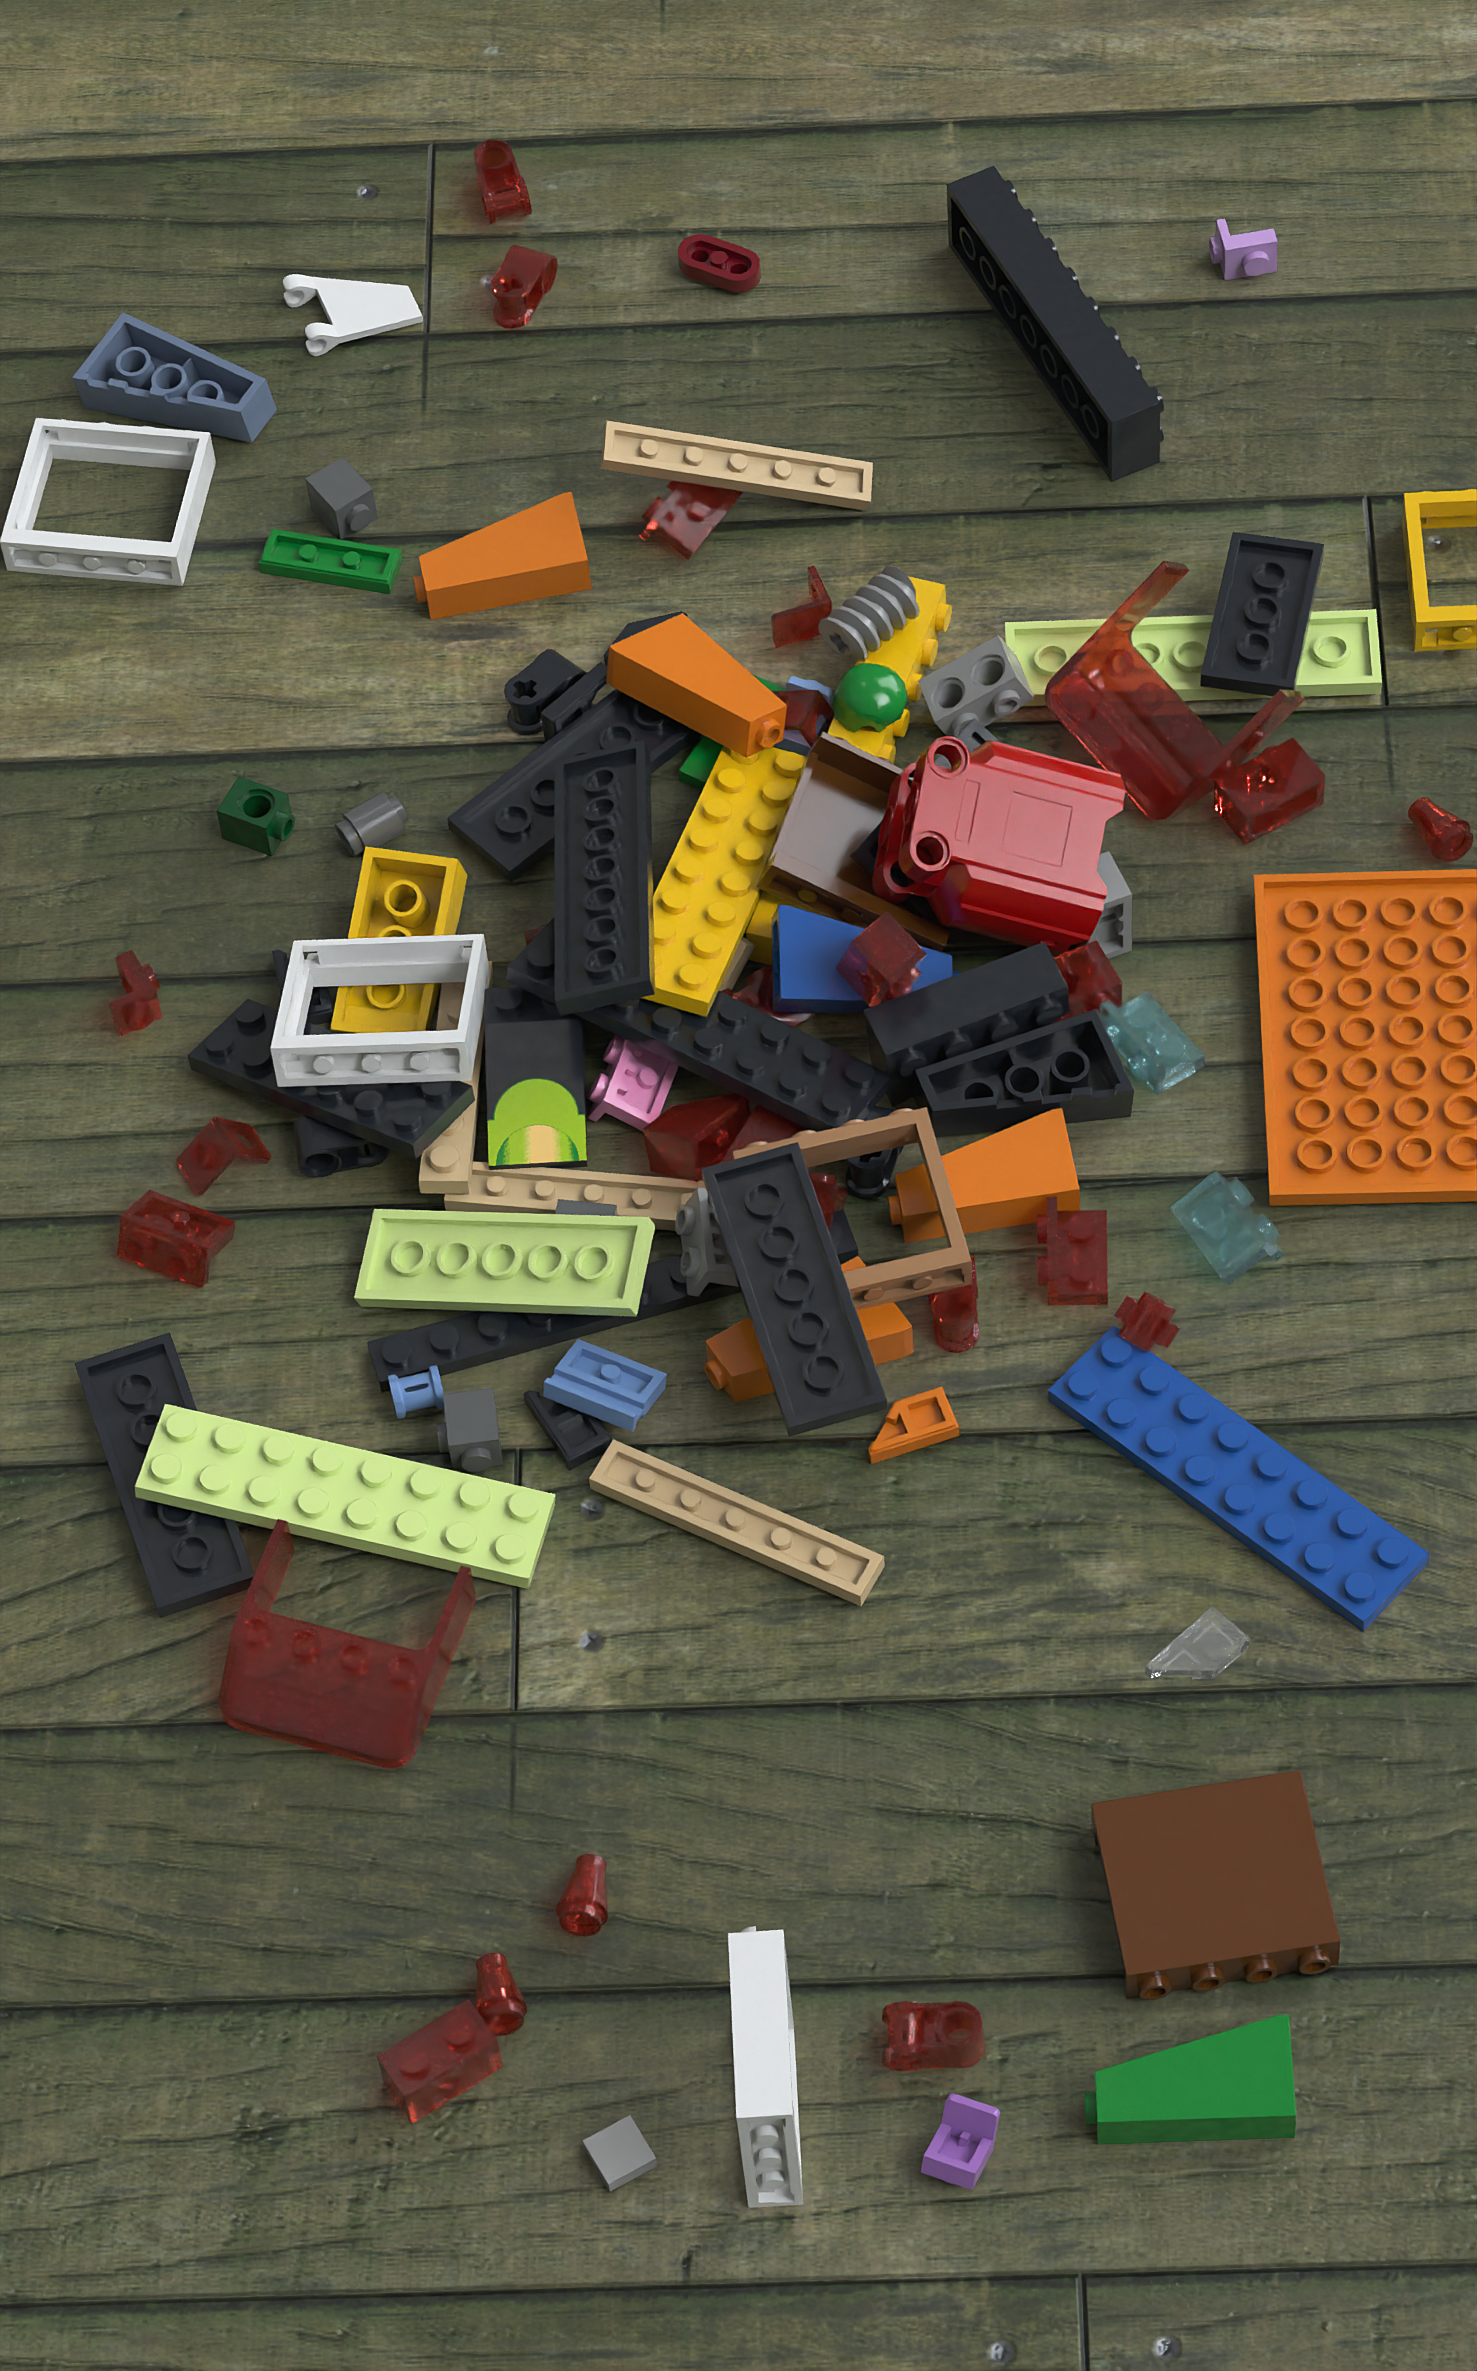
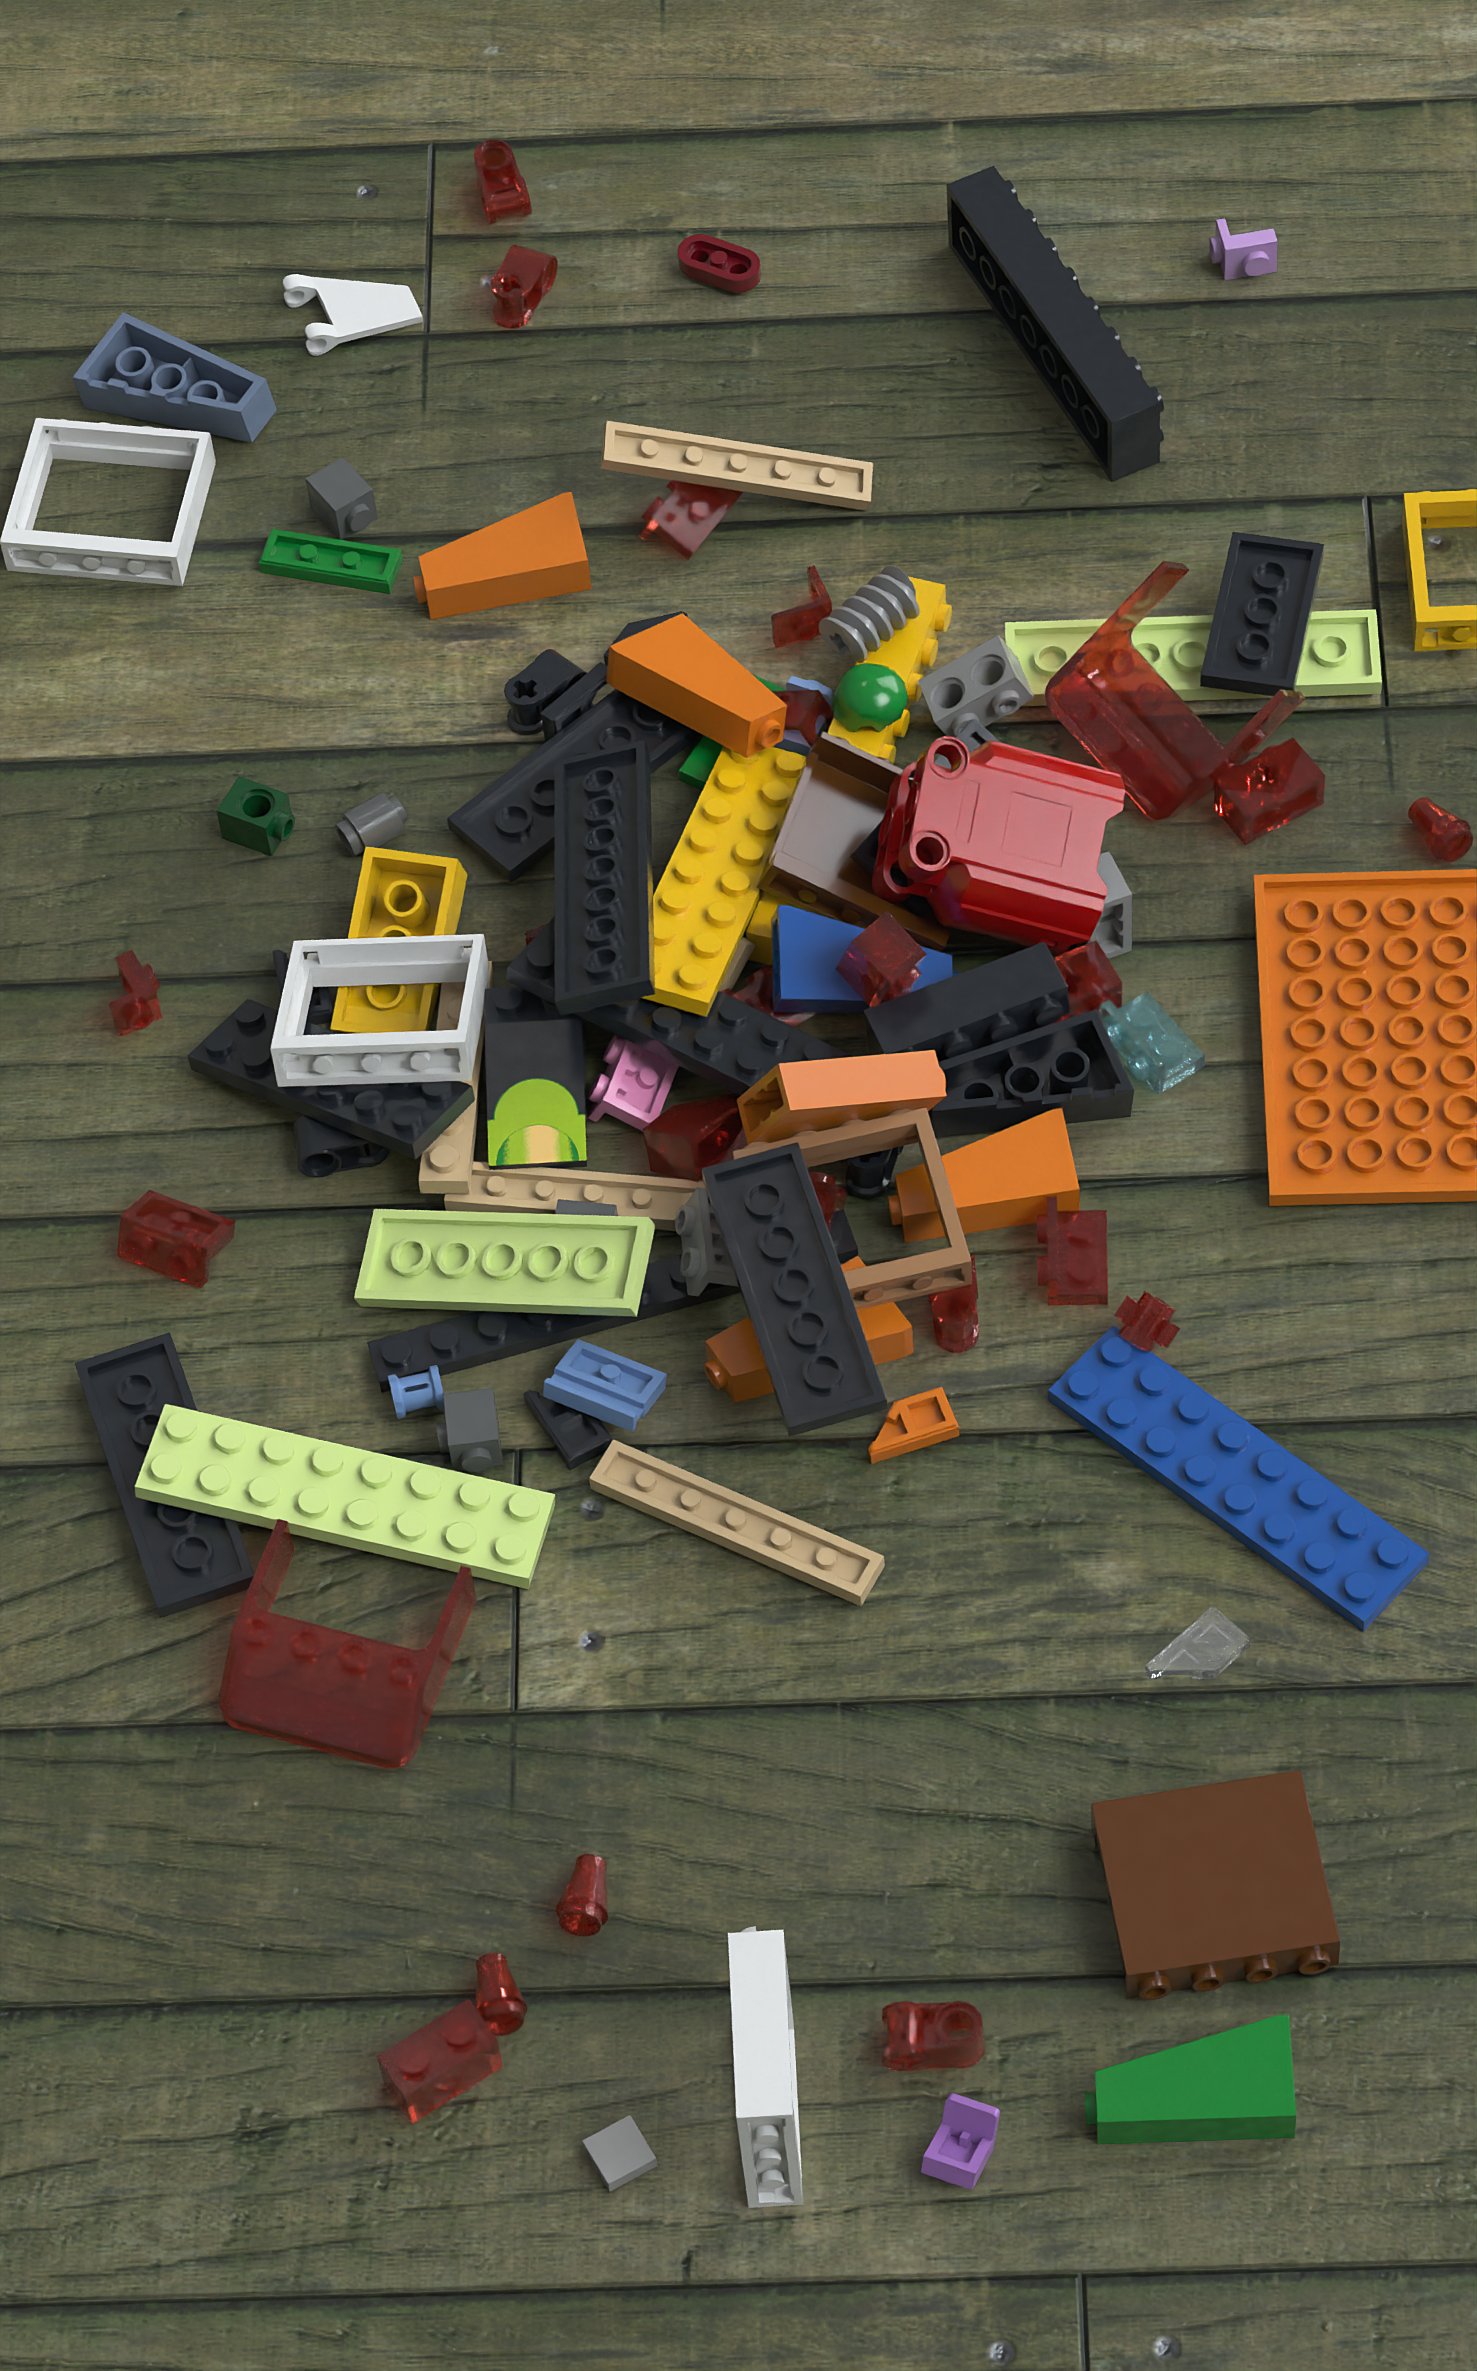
clear red bracket [176,1116,272,1195] -> none
clear light blue bracket [1170,1170,1285,1285] -> none
none -> orange slope [737,1050,947,1145]

